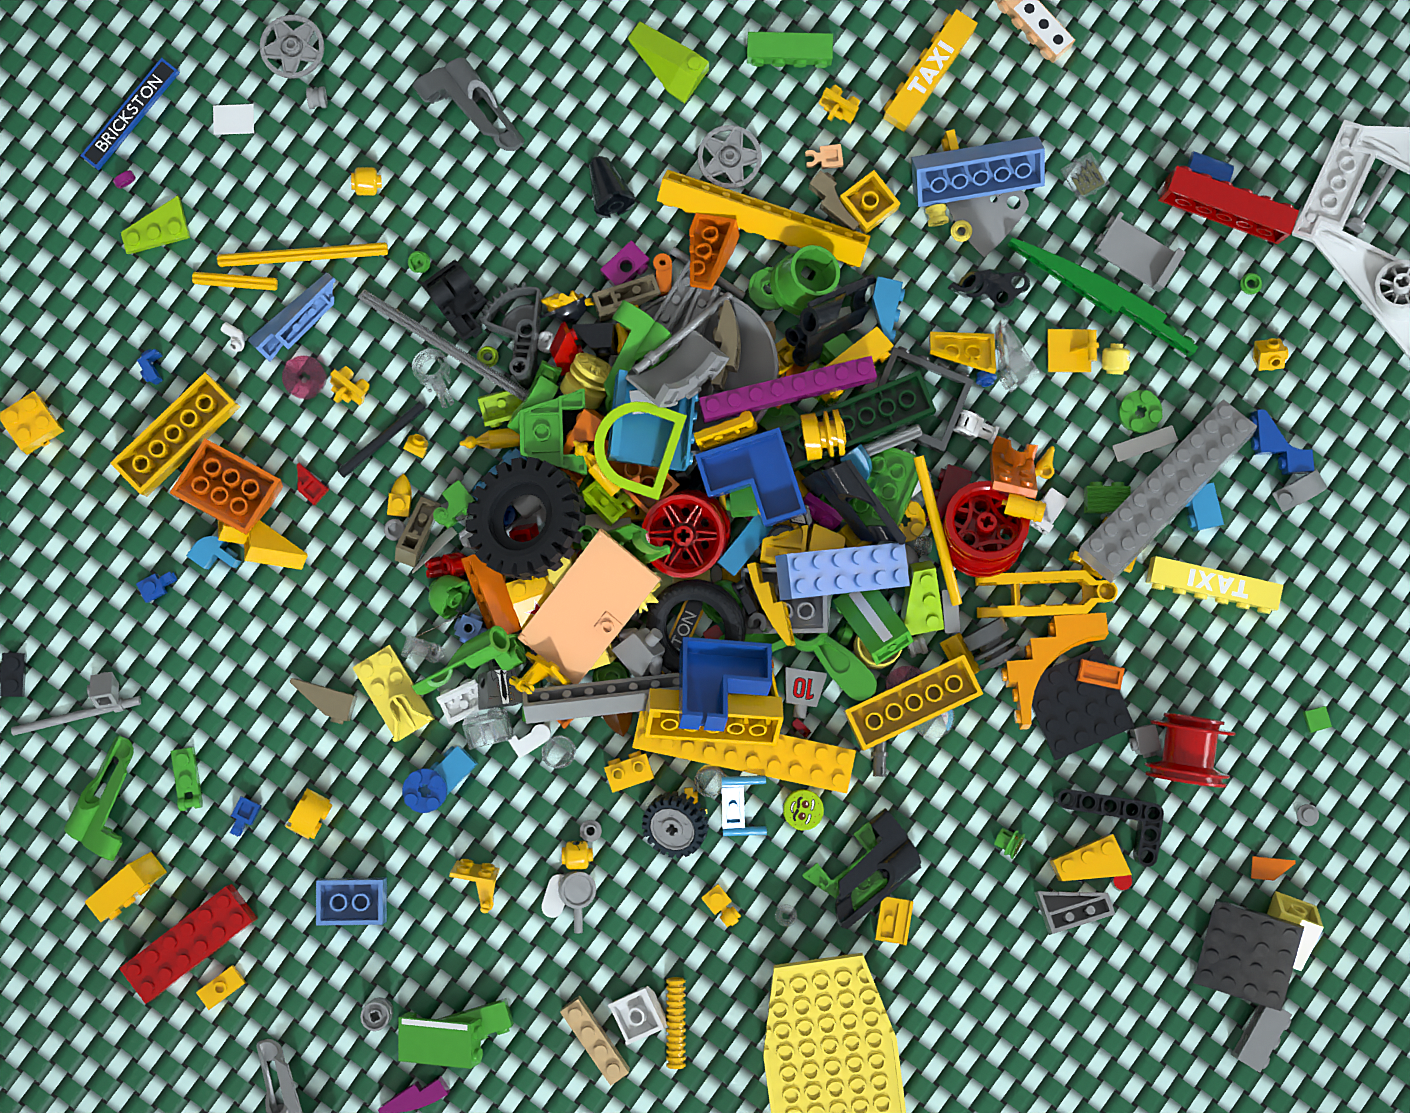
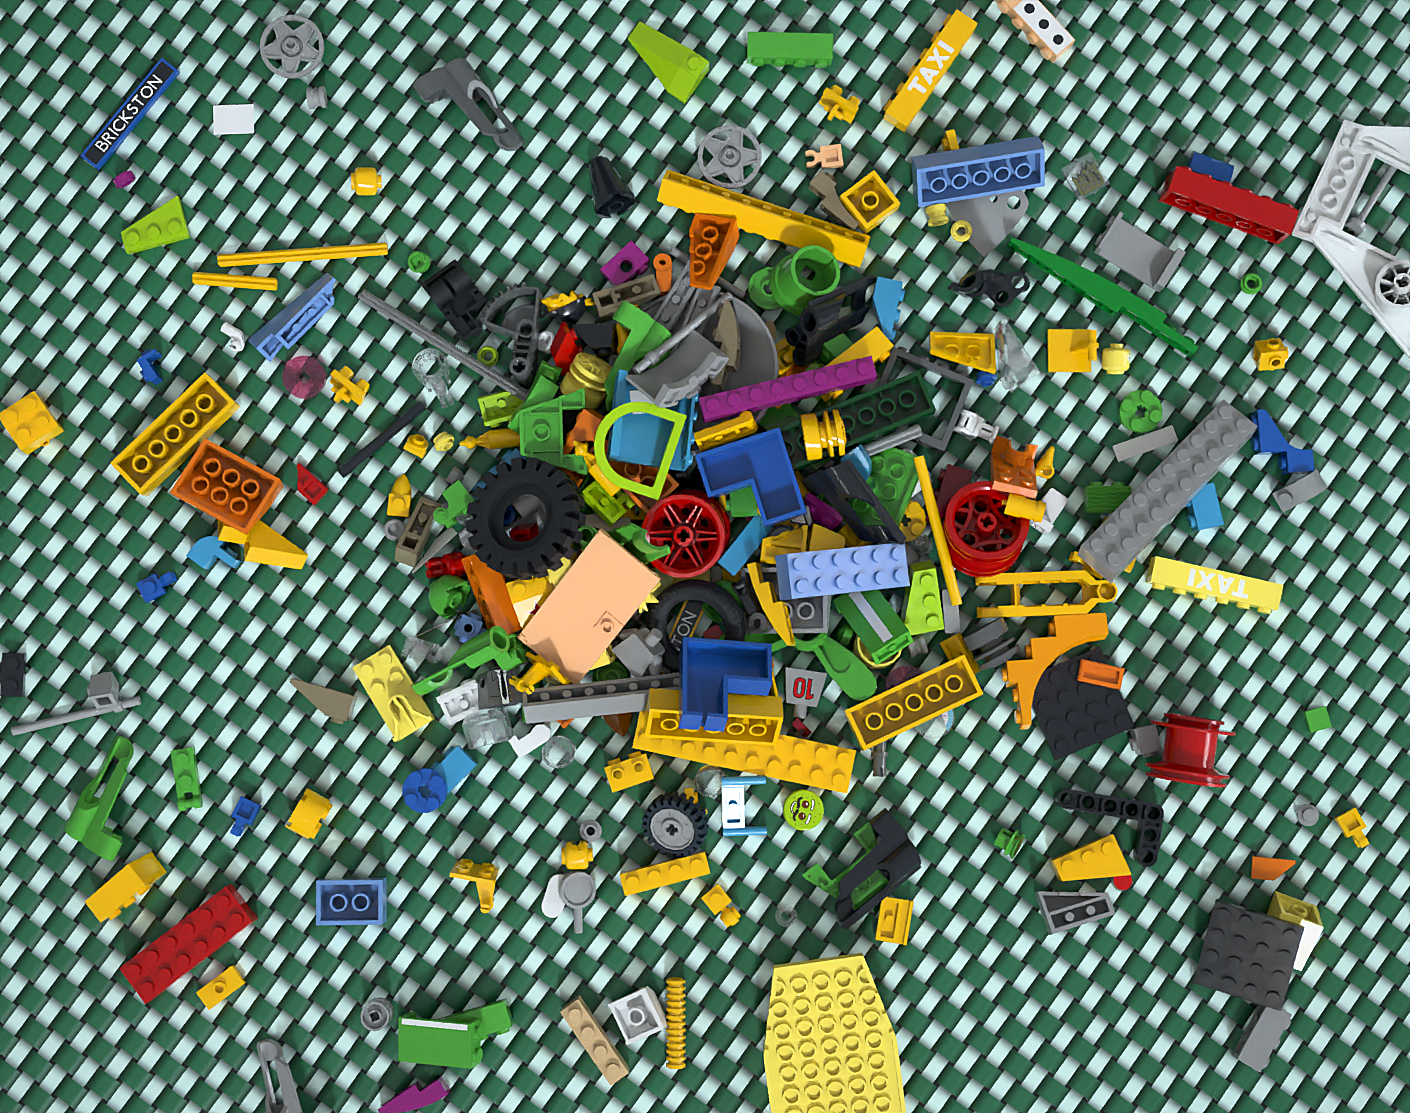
none -> light yellow plate [433,432,454,451]
none -> yellow brick [619,850,710,896]
none -> yellow plate [1334,808,1369,848]

